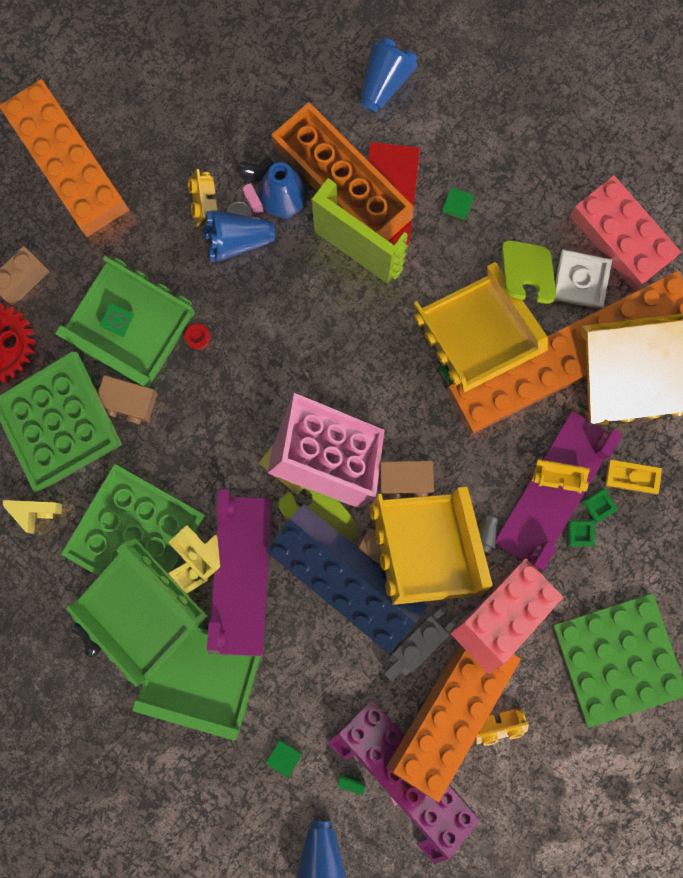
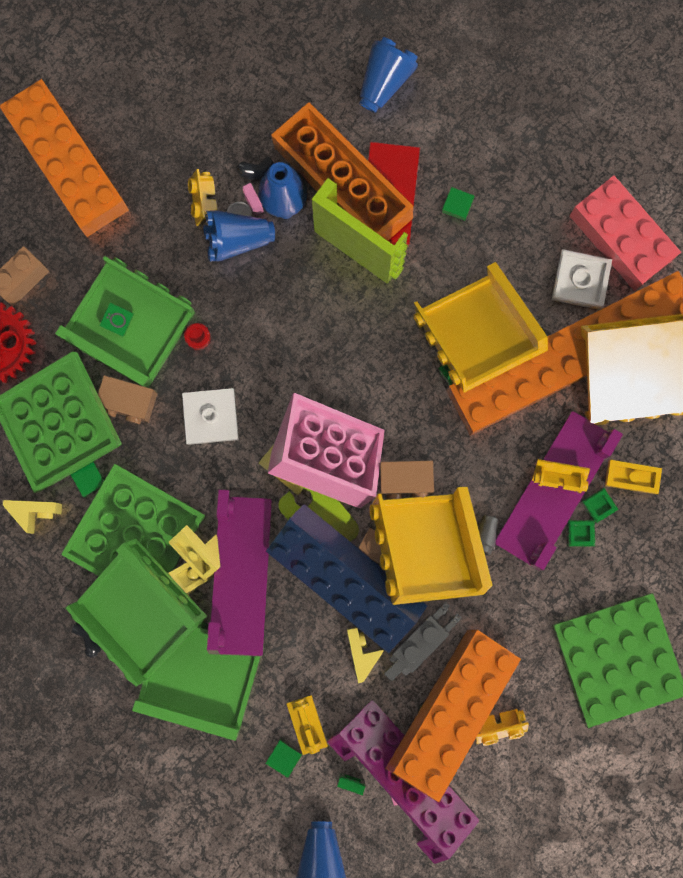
coral brick [450,558,564,674] -> none
lime piece [501,241,556,304] -> none
none -> green tile [71,462,105,498]
none -> white plate [182,388,239,445]
none -> yellow hinge [286,695,328,755]
none -> light yellow slope [347,627,384,683]

